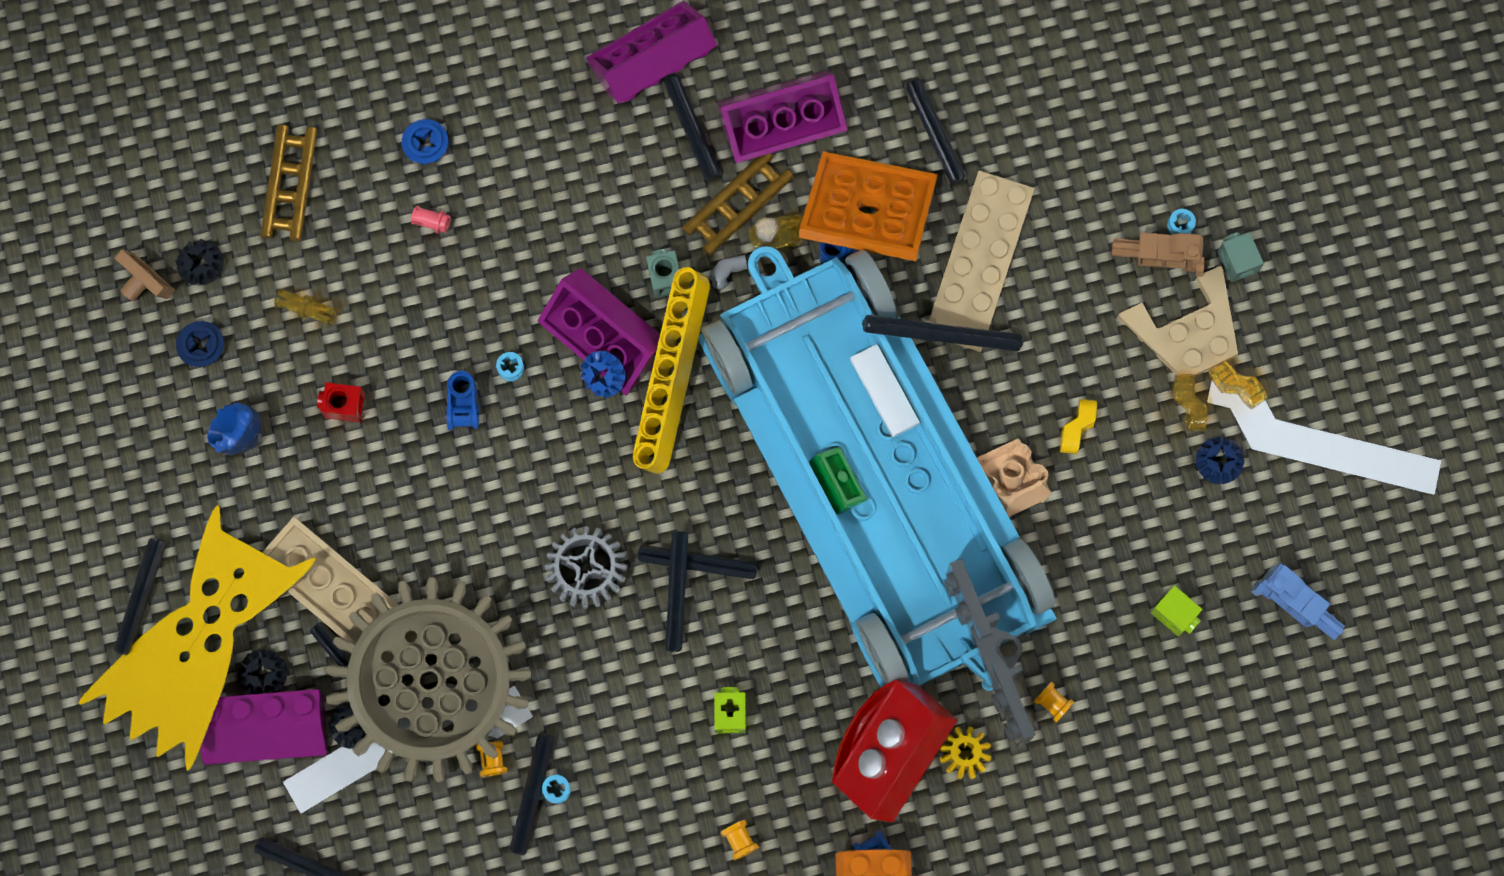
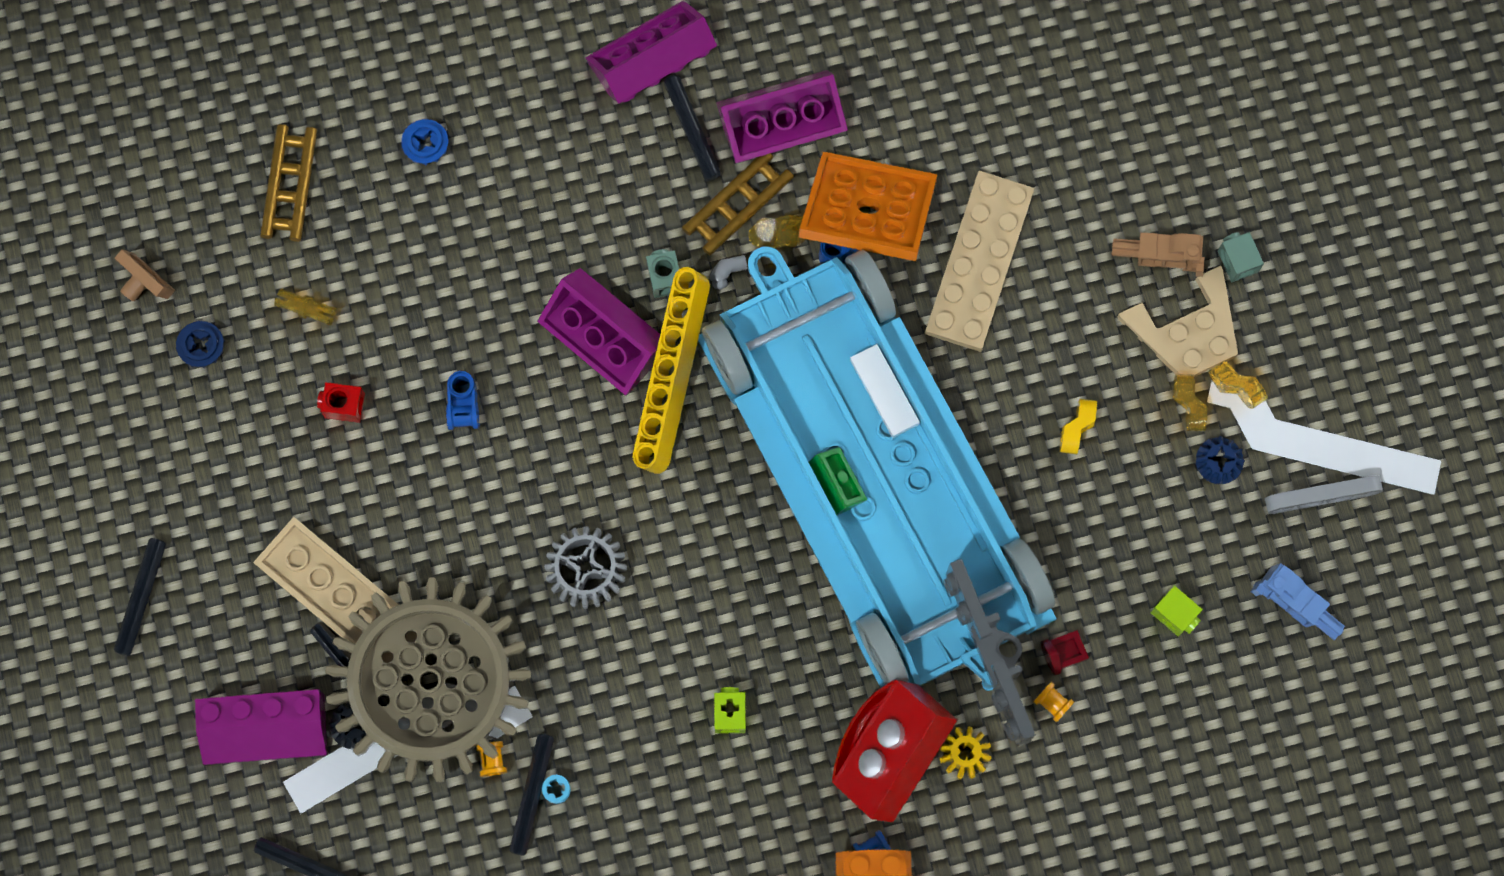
yellow piece [79,505,316,771] -> none
black gear [175,238,224,286] -> none
blue hair [207,402,262,456] -> none
black gear [237,649,287,695] -> none
coral pin [411,206,451,234] -> none
medium azure bush [496,352,524,381] -> none
blue gear [580,351,625,399] -> none
black axle [638,545,757,579] -> none
black axle [665,531,688,652] -> none
light orange bush [720,820,759,860] -> none
black axle [862,315,1024,351] -> none
black axle [906,78,965,185] -> none
light nougat slope [977,438,1052,518] -> none
medium azure bush [1167,209,1196,235] -> none
none -> dark red tile [1041,630,1089,676]
none -> light grey beam [1265,476,1383,514]

